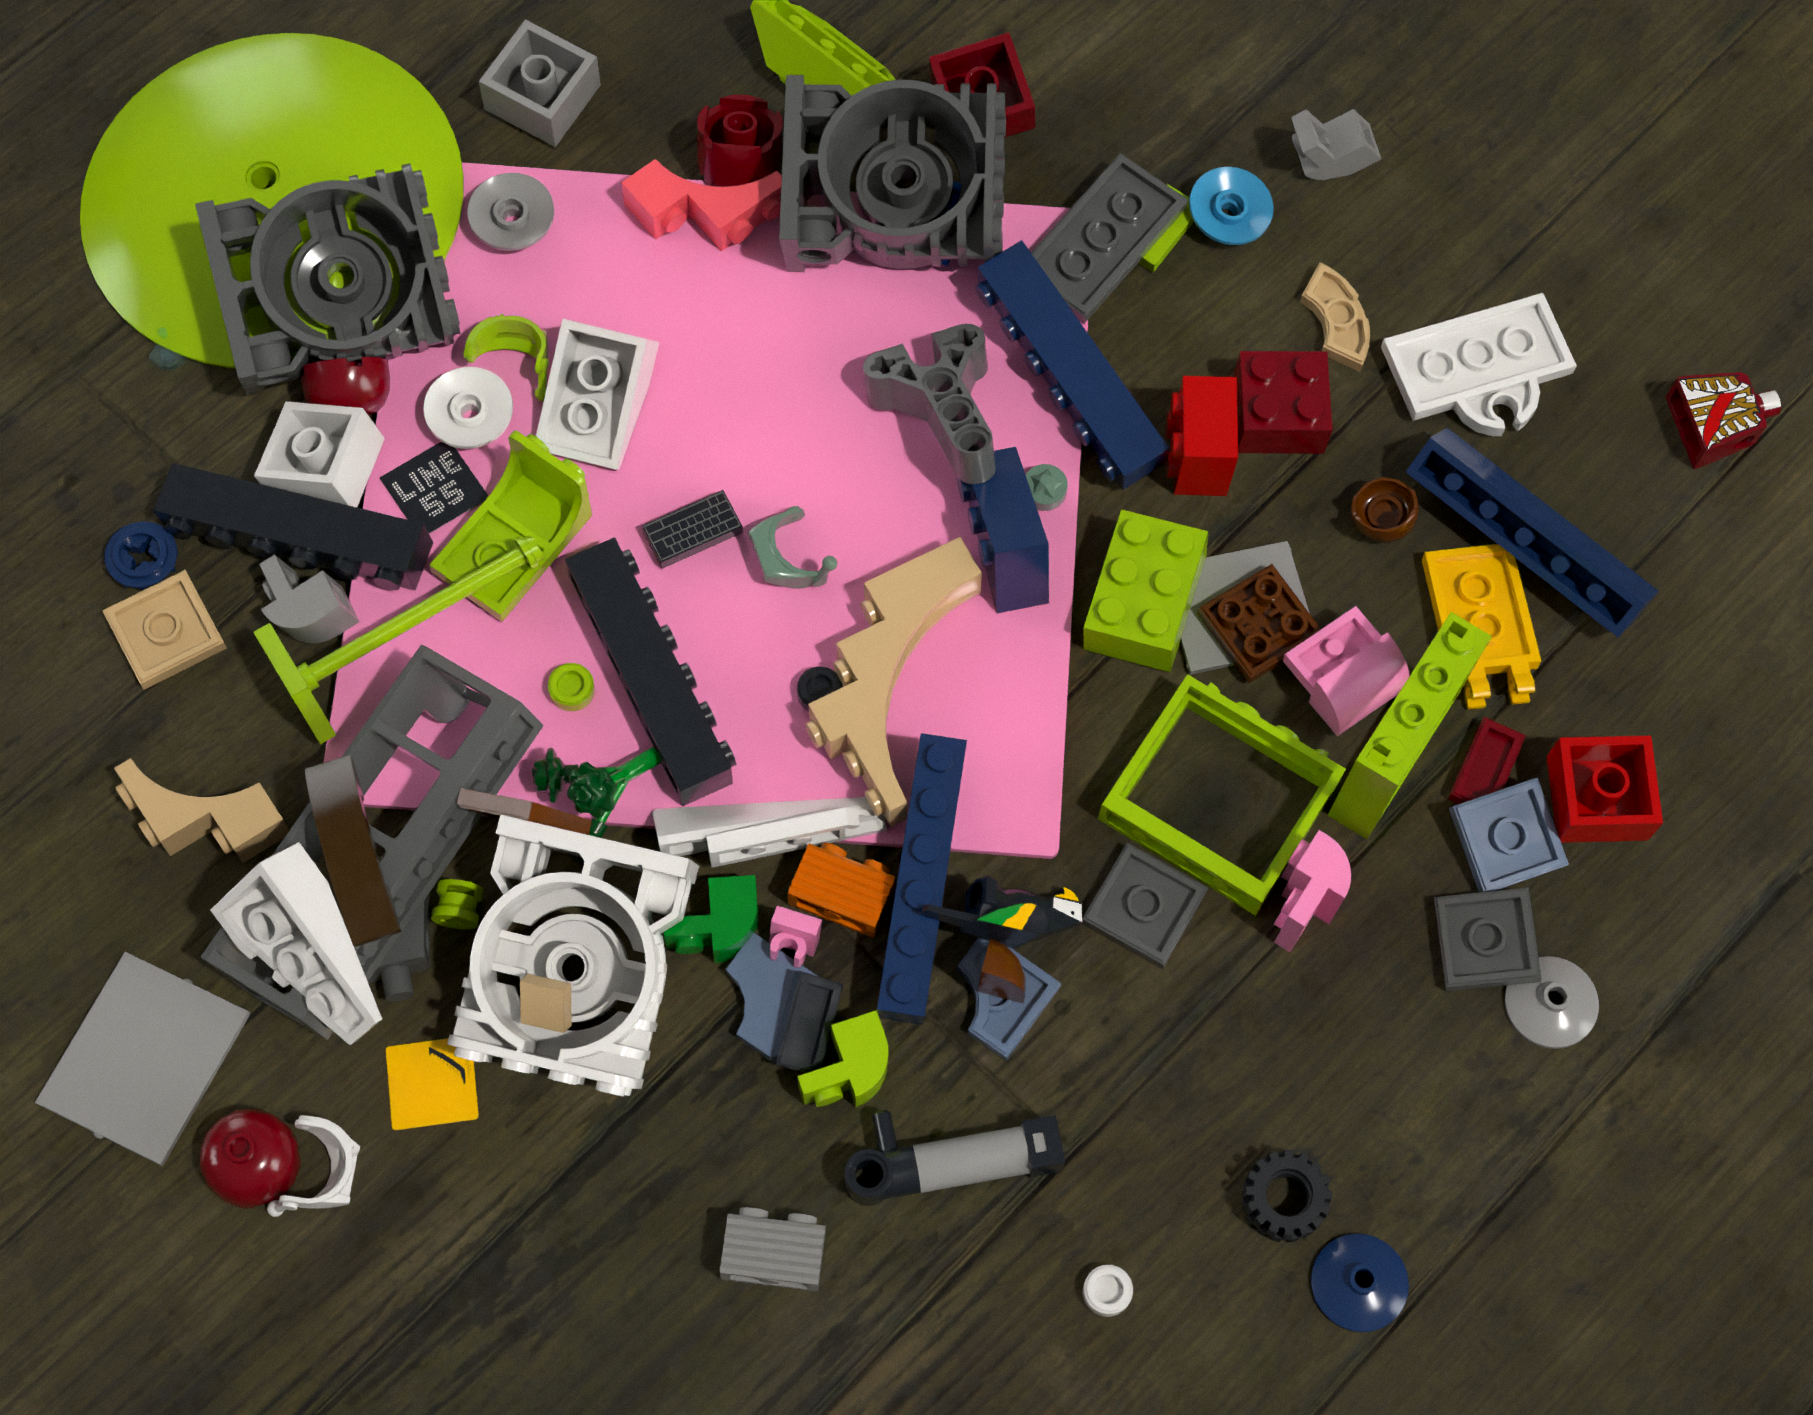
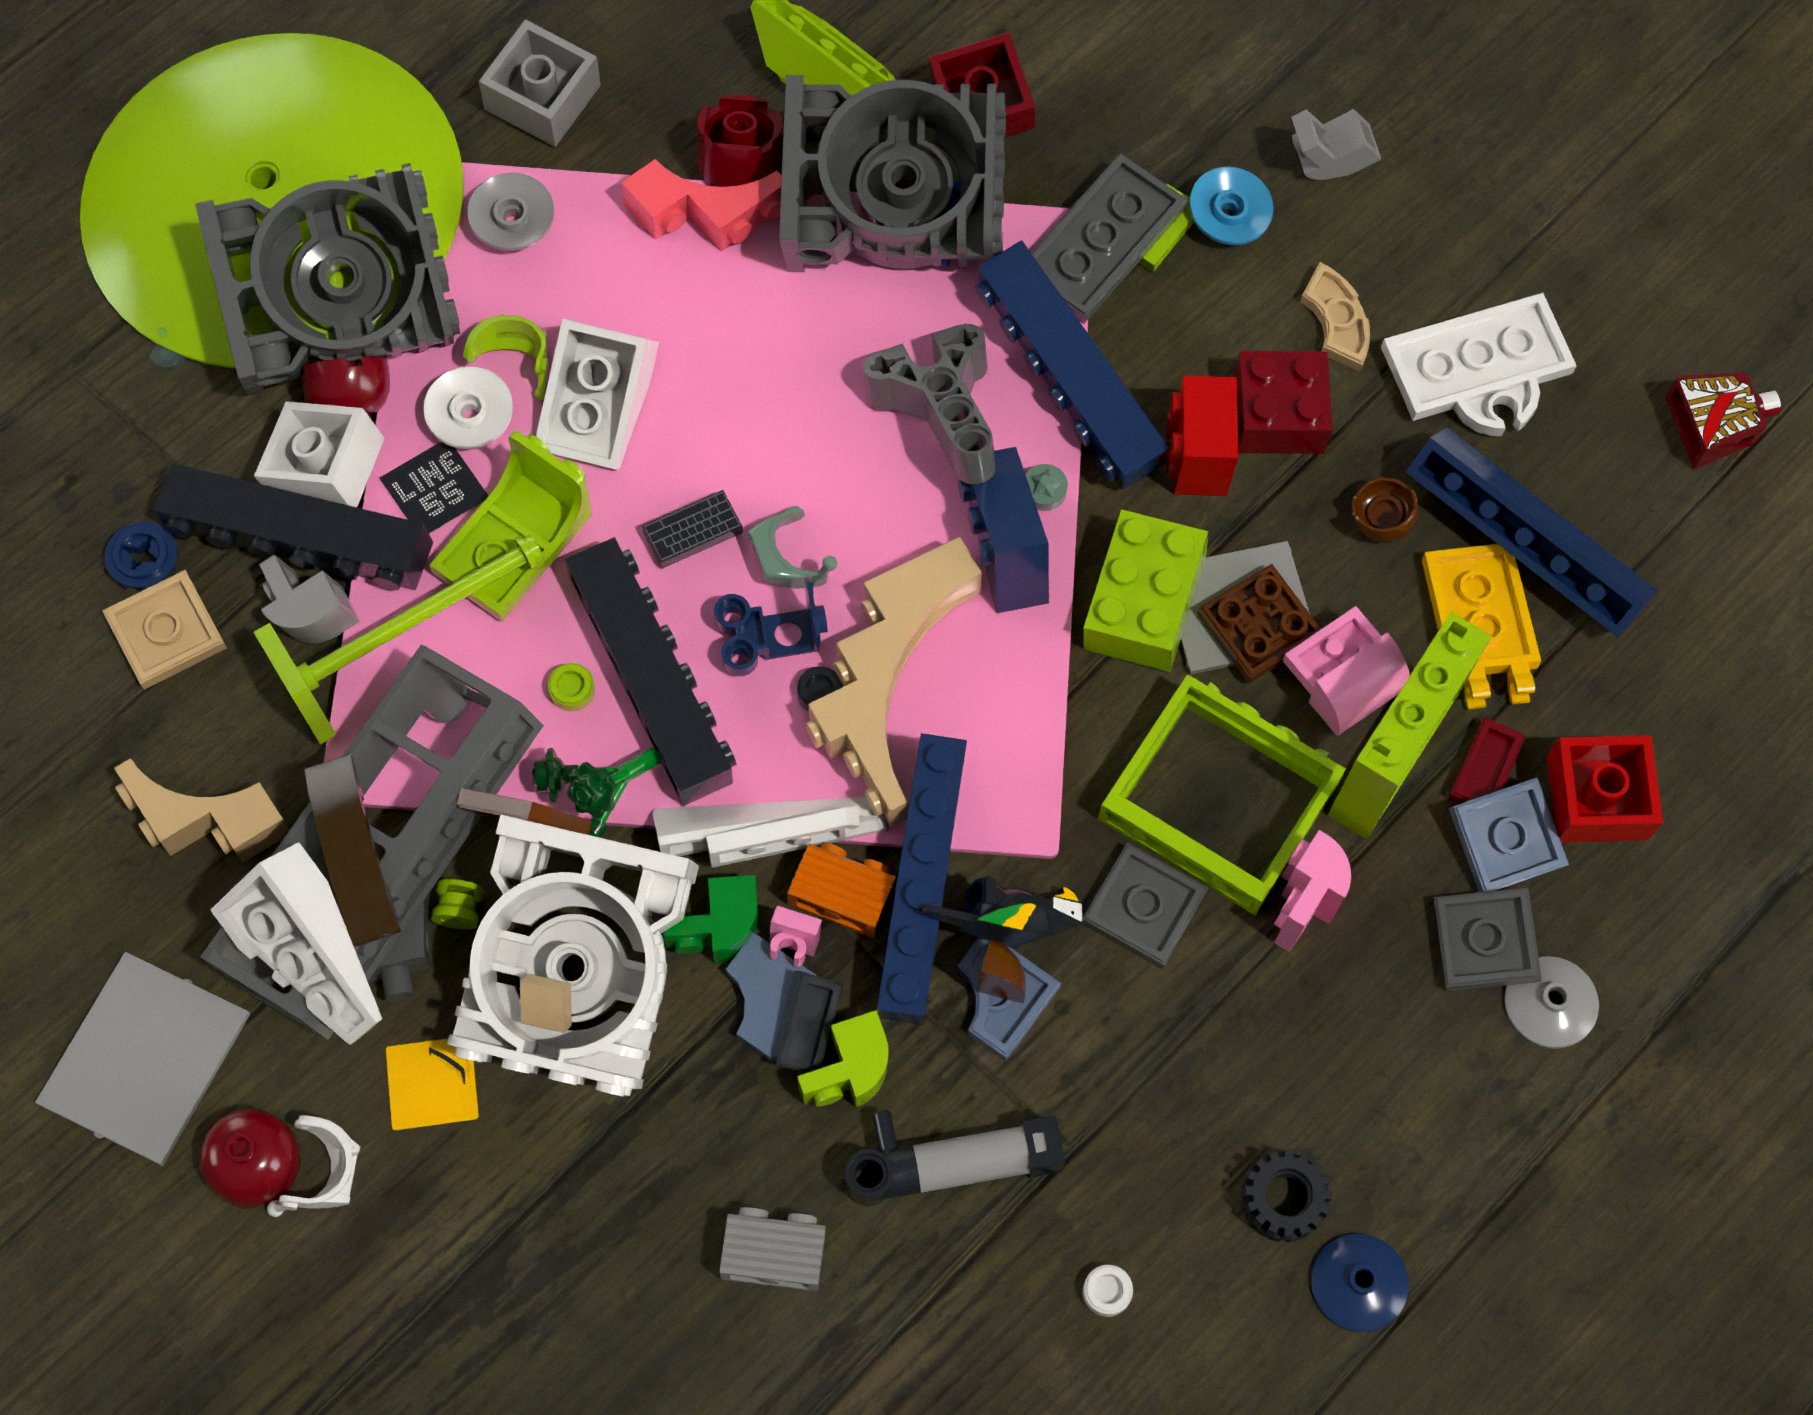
none -> dark blue piece [714,577,828,676]

